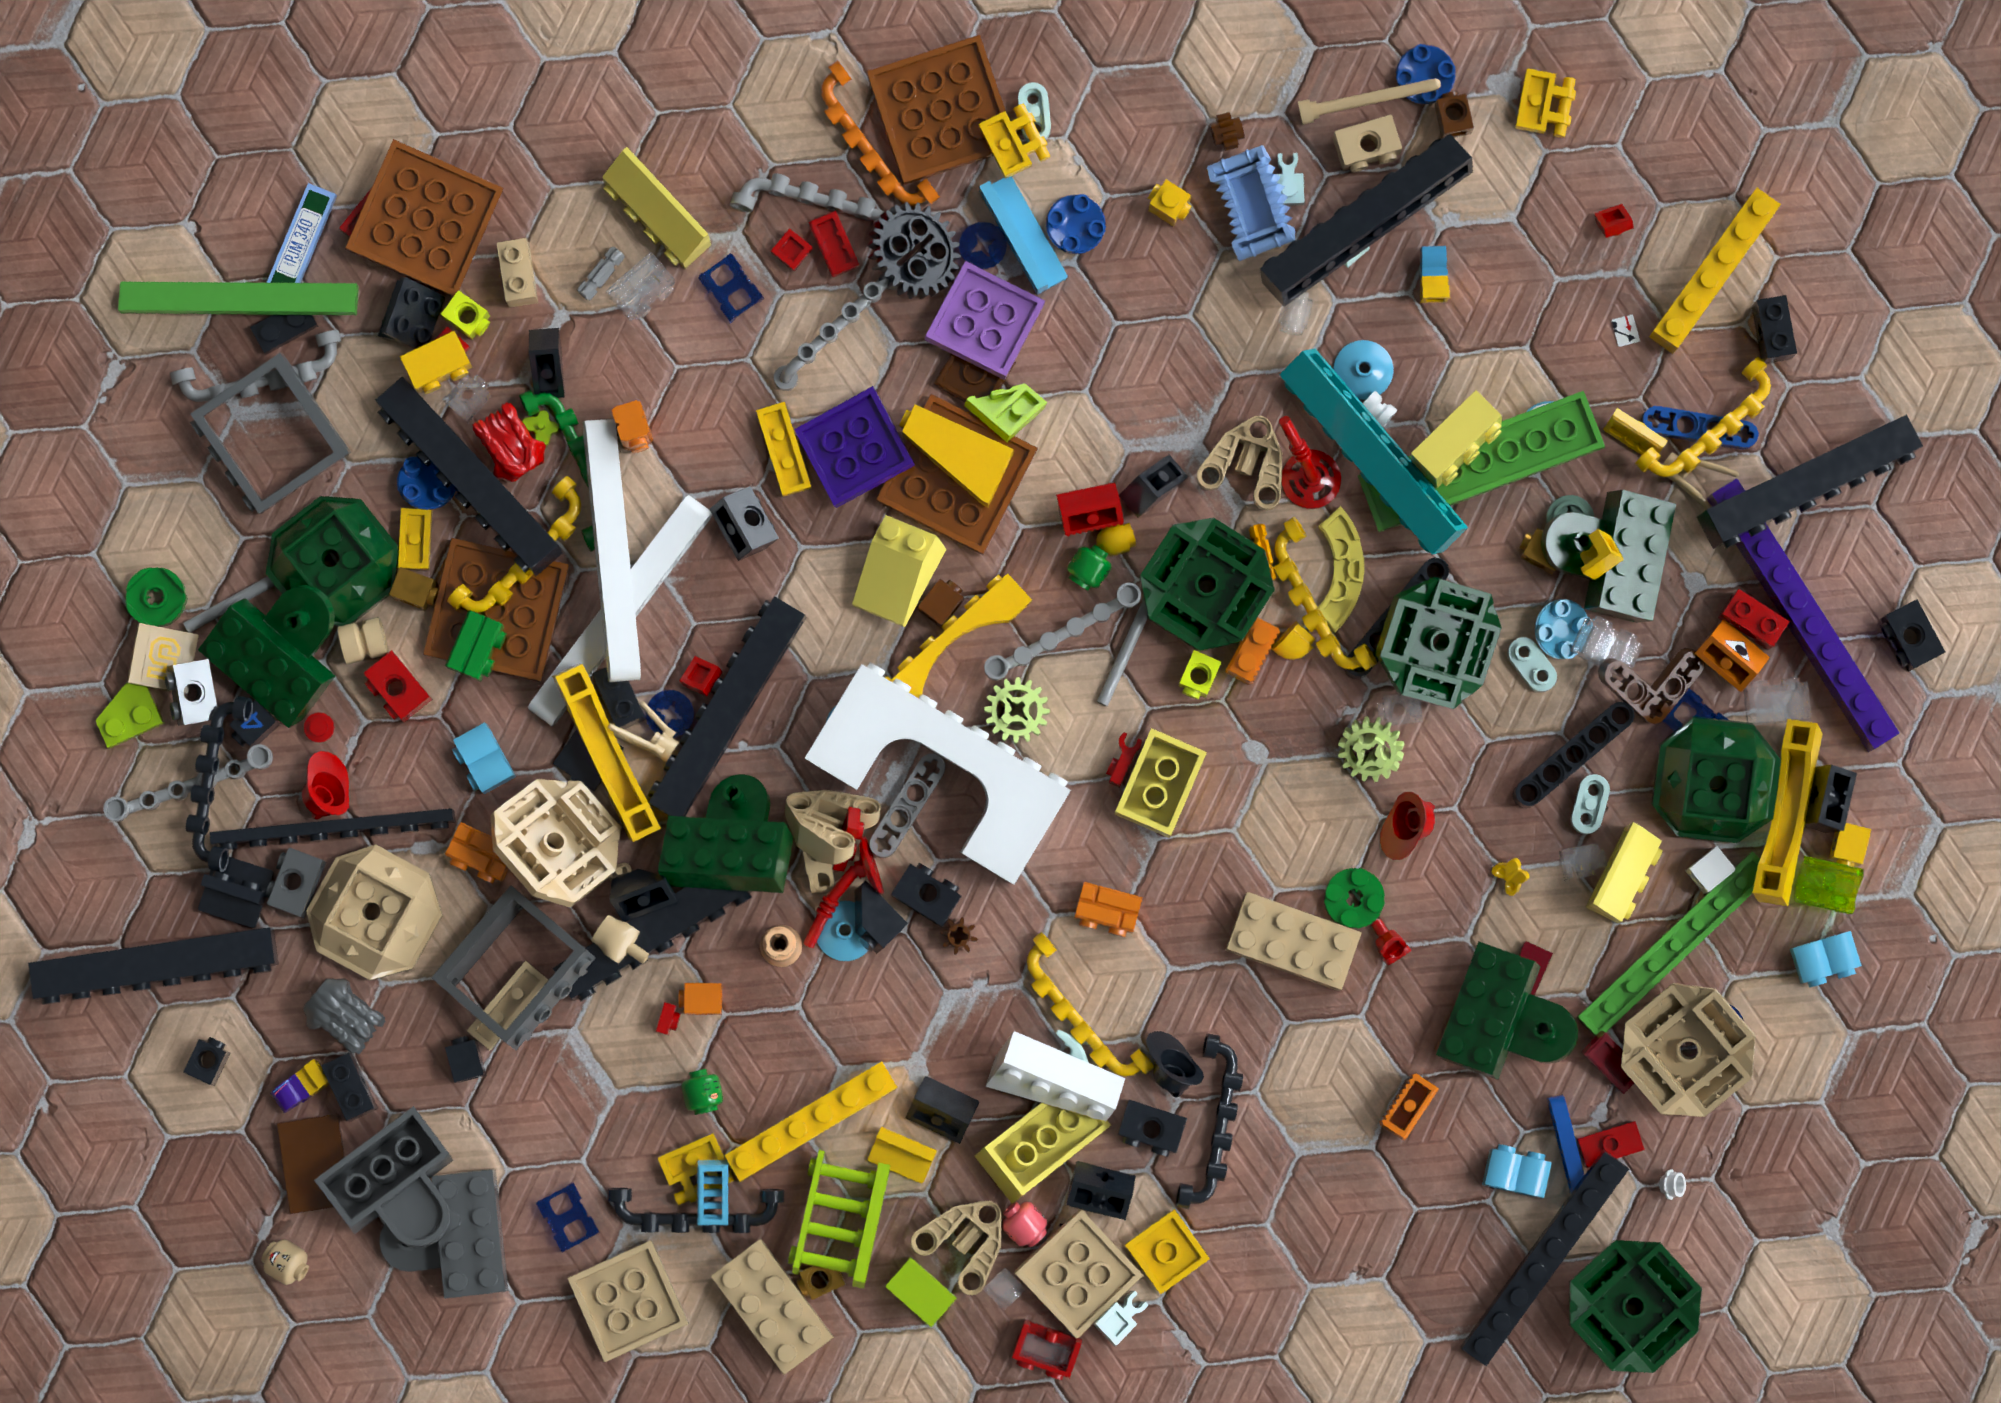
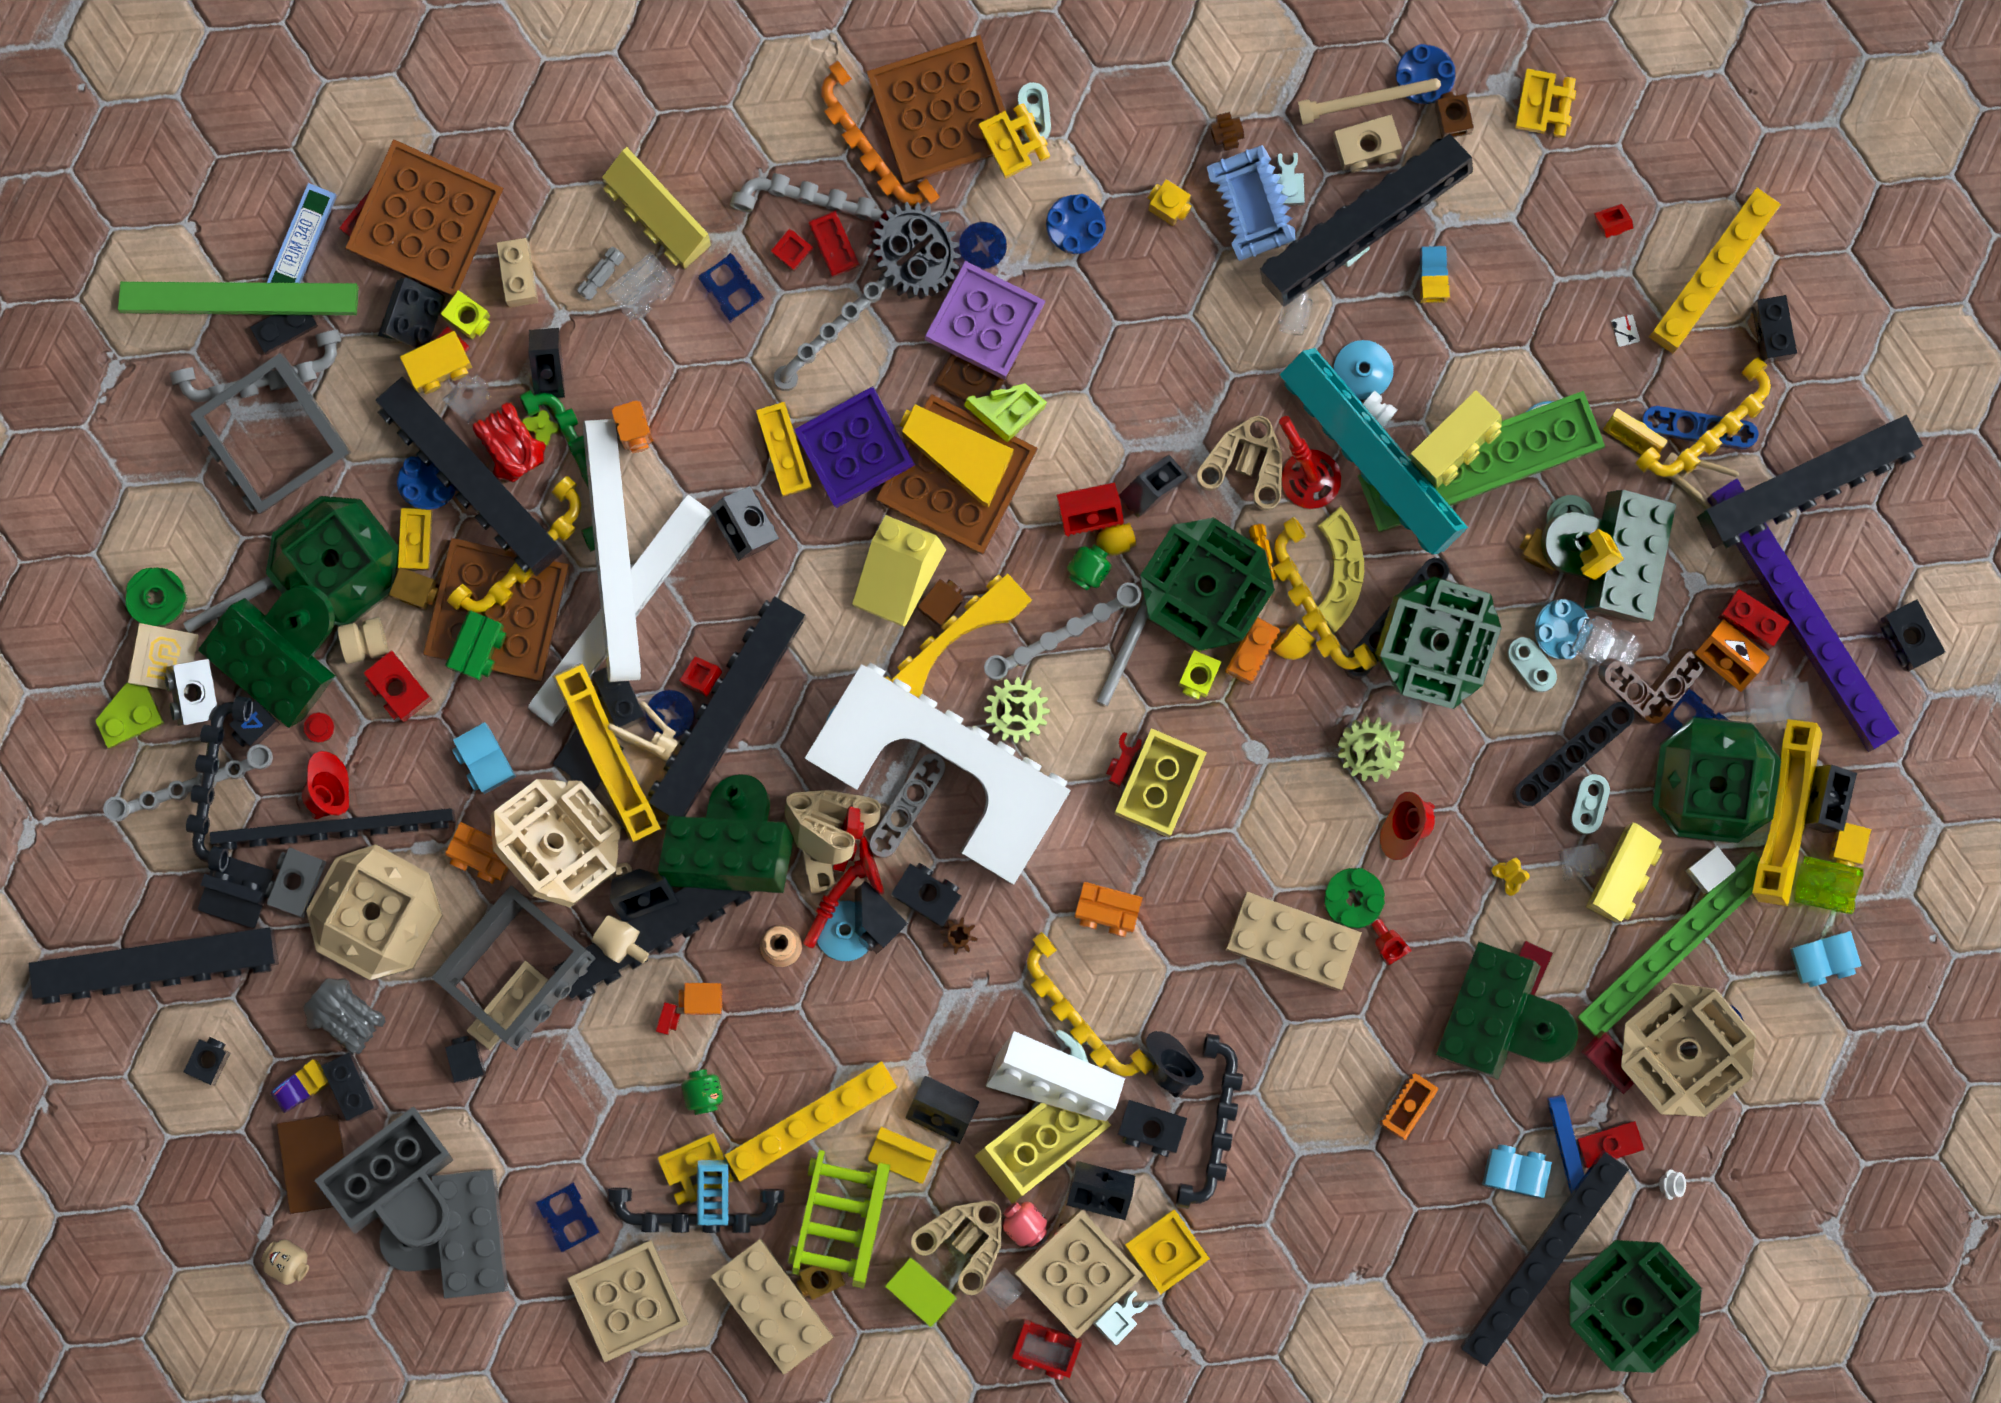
medium azure panel [979,176,1067,295] -> none

